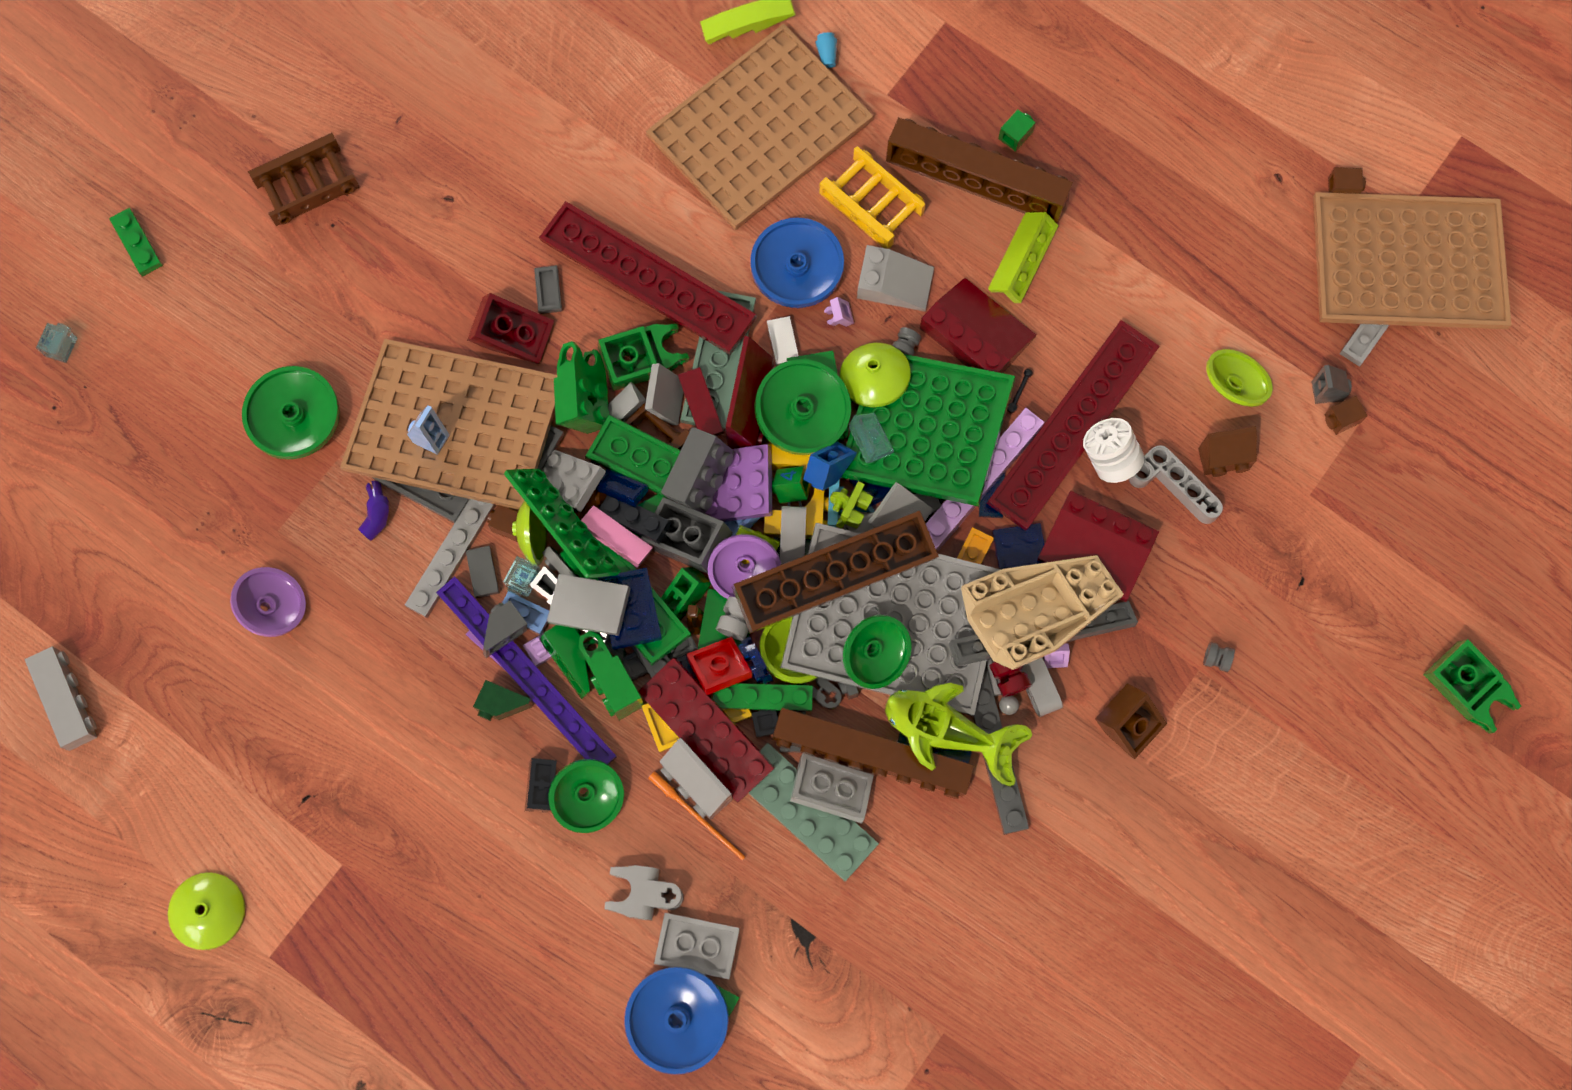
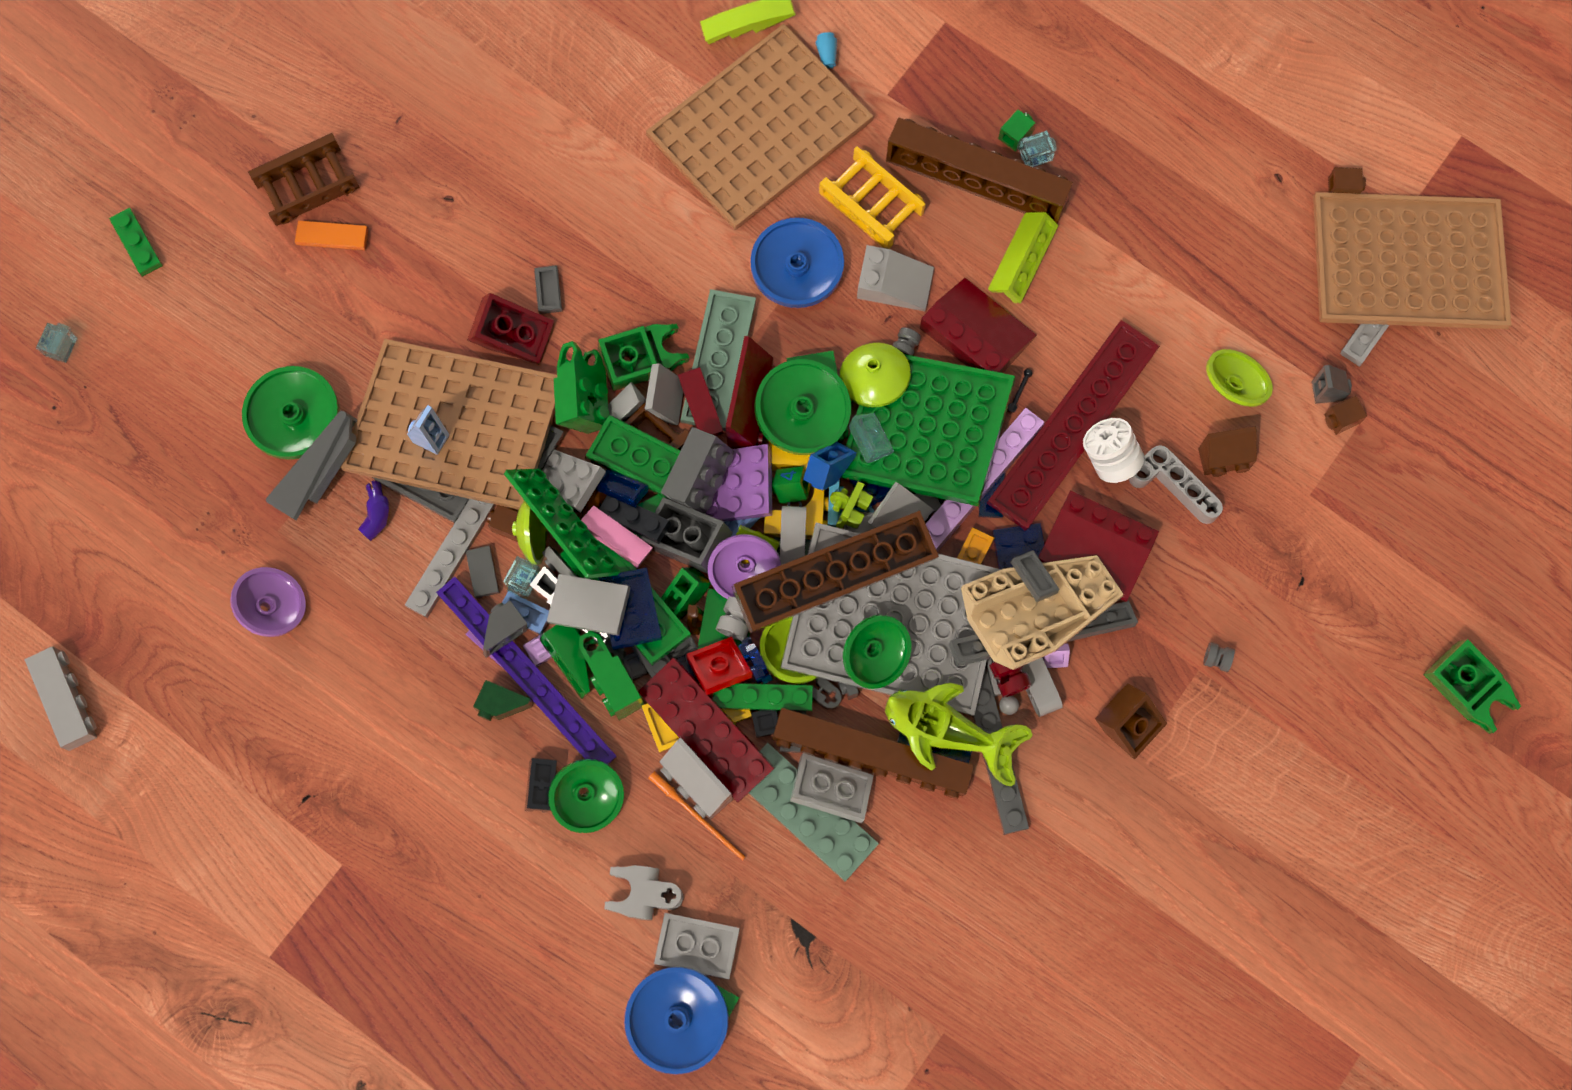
lime dish [168,873,245,950] -> none
dark red plate [539,201,757,355] -> none
white tile [767,316,798,366] -> none
lavender tile [824,297,854,327] -> none
none -> dark grey wedge [266,410,357,521]
none -> orange tile [295,221,368,250]
none -> dark grey tile [1011,550,1060,602]
none -> clear light blue brick [1019,131,1057,167]

